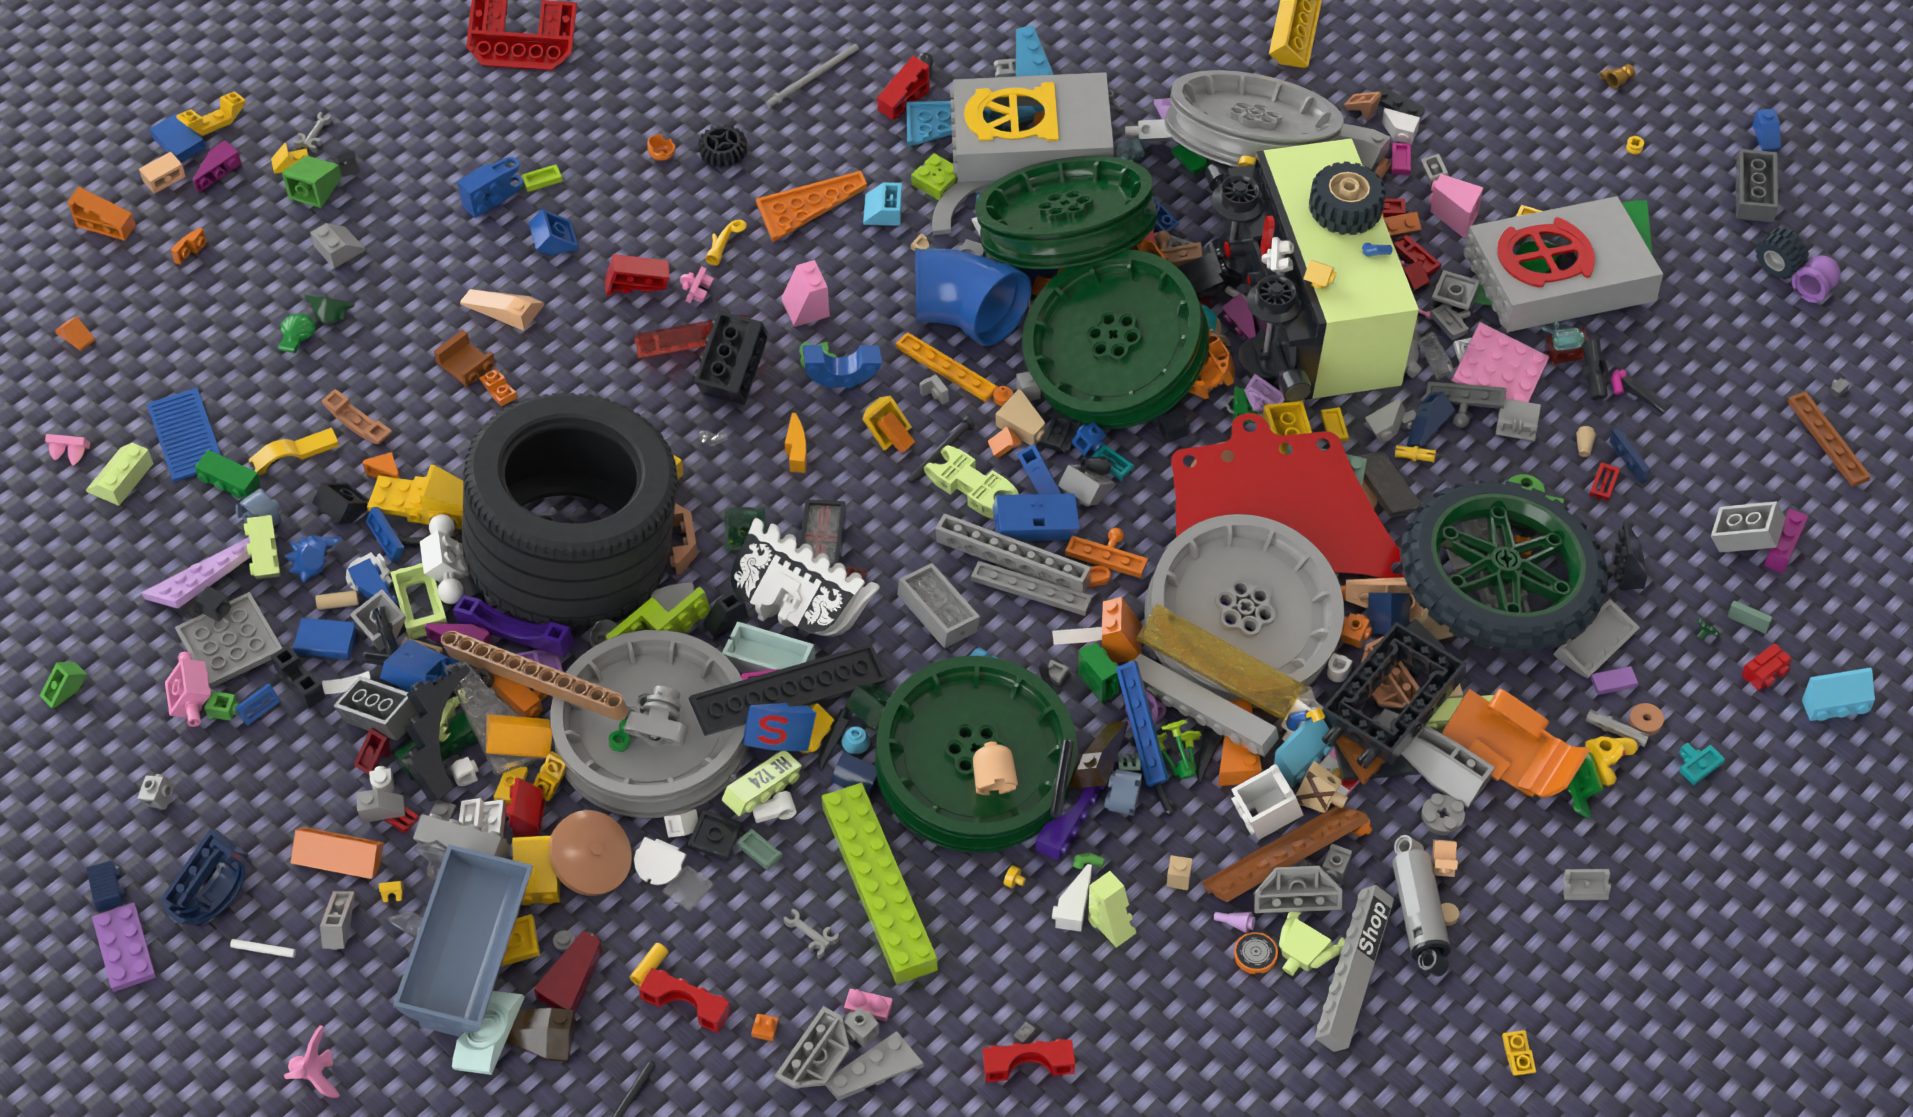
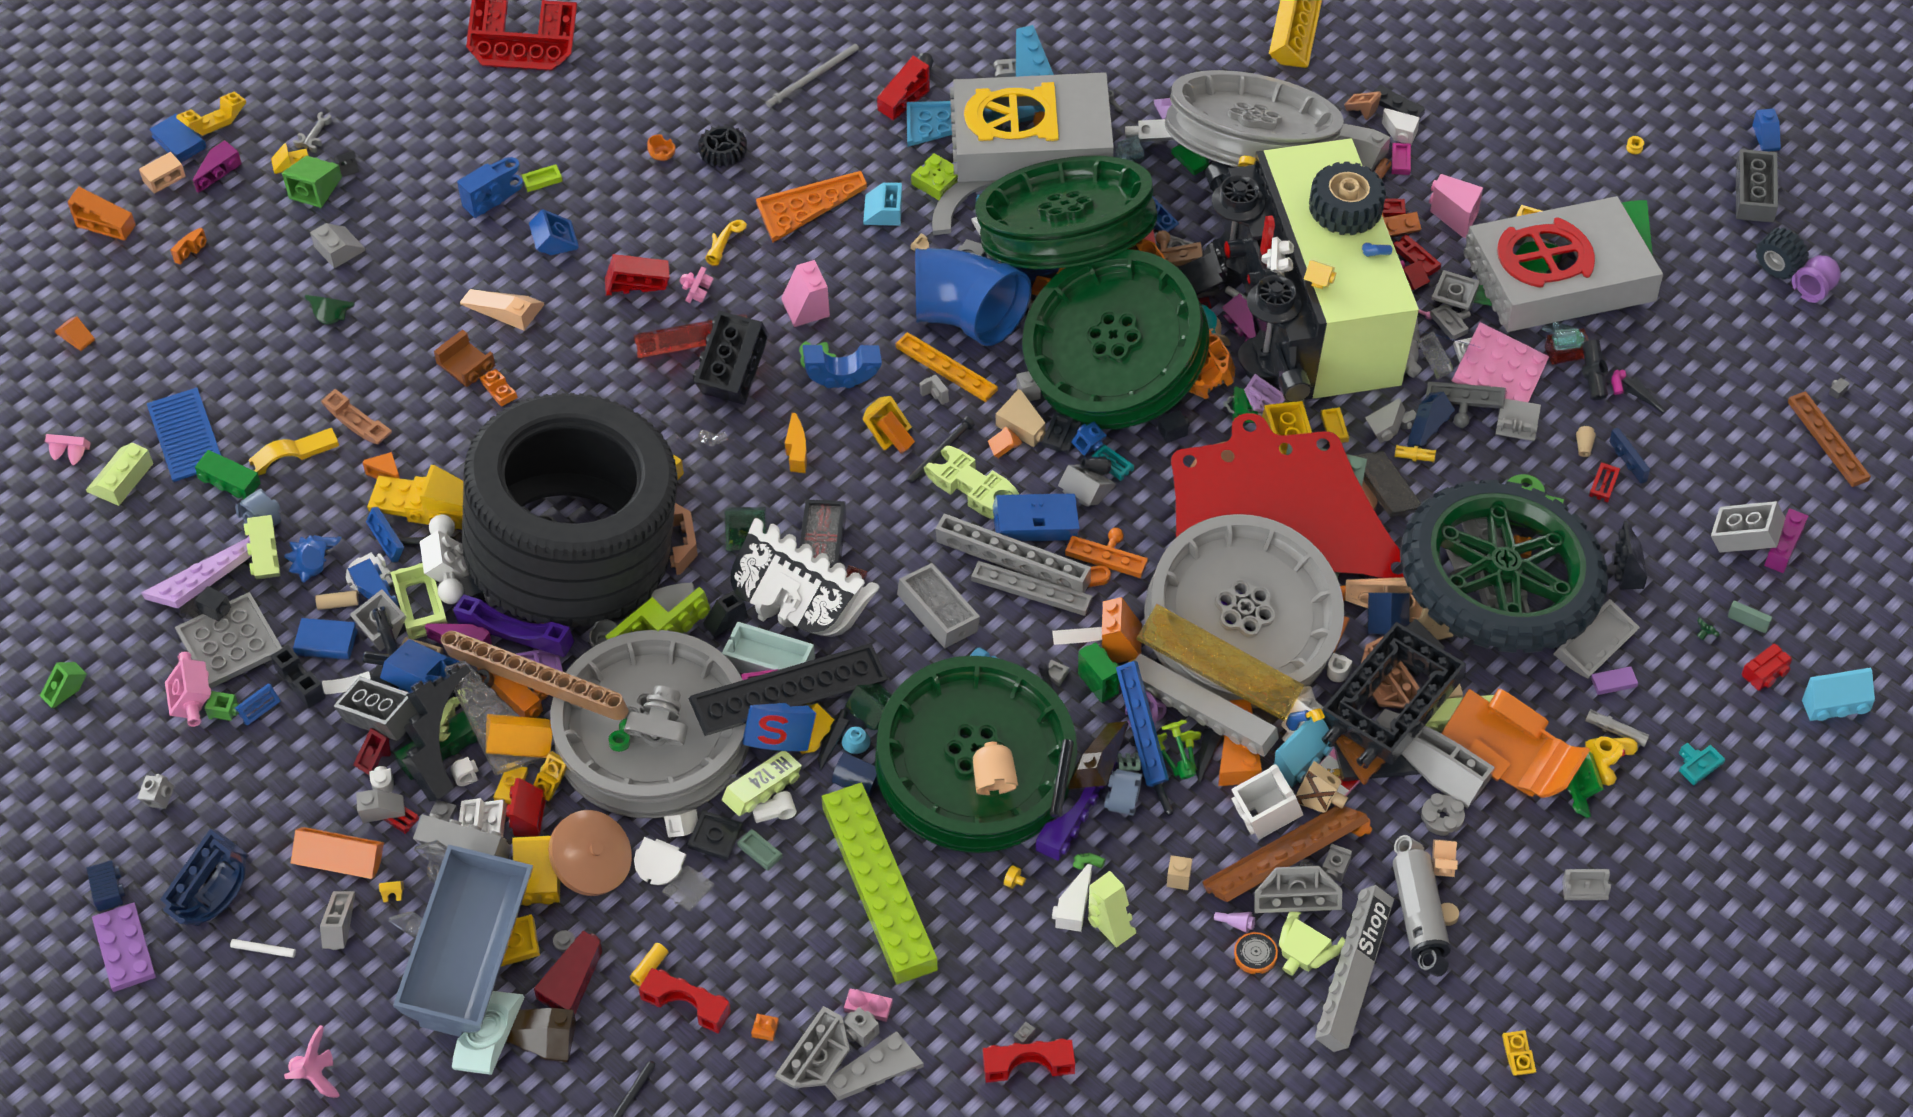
green animal [278,313,316,353] -> none
black slope [312,482,370,525] -> none
light grey bar [784,909,839,959] -> none
orange tile [993,386,1013,406] -> none
blue slope [1017,444,1061,494] -> none
orange brick [1341,613,1372,649] -> none
light grey slope [1421,153,1449,187] -> none
pearl gold piece [1599,64,1636,89] -> none
nougat piece [1629,703,1664,736] -> none

